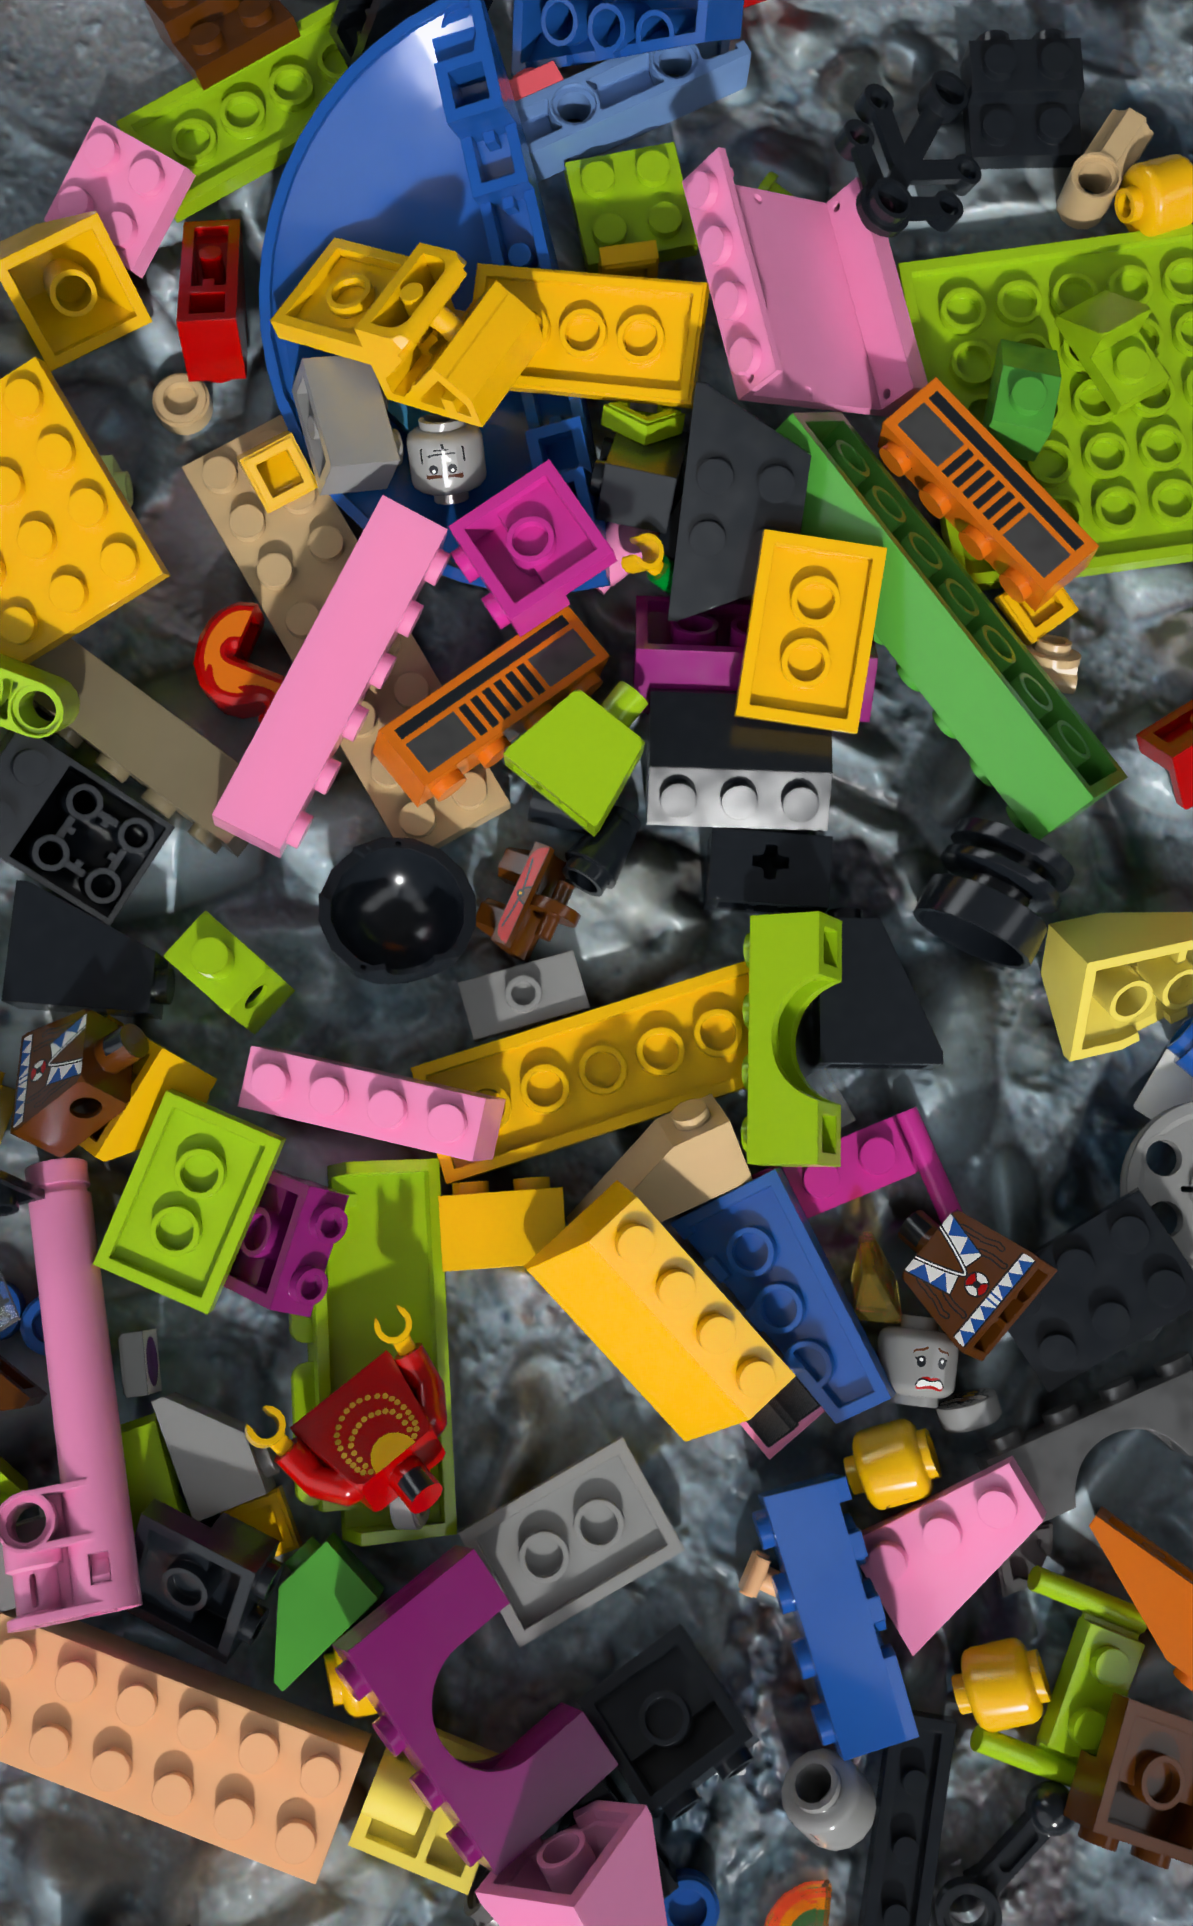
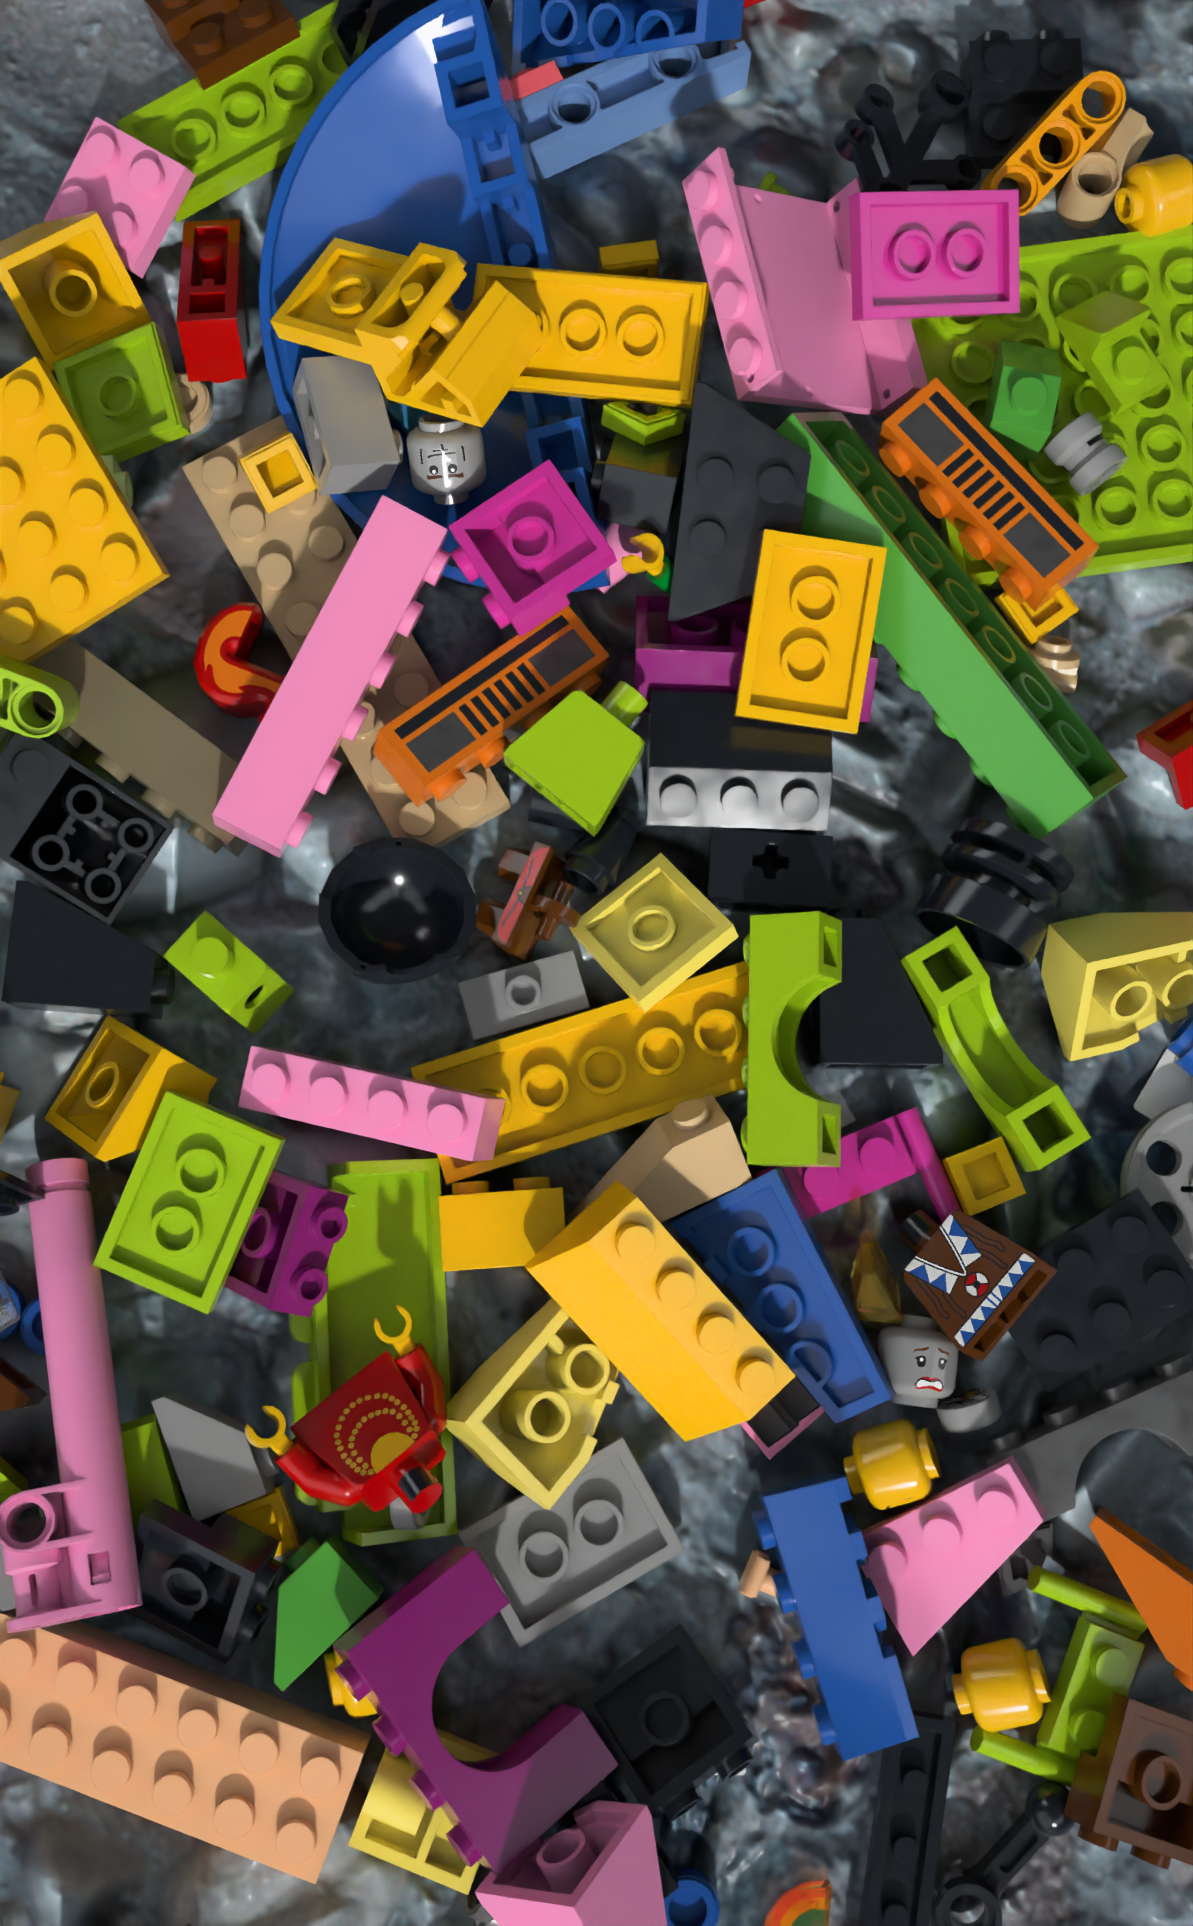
reddish brown torso [10,1009,149,1158] -> none
dark grey tile [118,1329,162,1398] -> none
lime plate [565,142,698,273] -> none
light grey head [781,1748,876,1851] -> none
none -> lime tile [53,321,191,463]
none -> light yellow wedge [446,1298,620,1510]
none -> light yellow plate [569,853,739,1013]
none -> dark pink plate [849,189,1020,321]
none -> lime arch [901,926,1091,1173]
none -> yellow plate [941,1136,1026,1216]
none -> light orange beam [980,70,1126,217]
none -> light grey wheel [1044,411,1128,497]

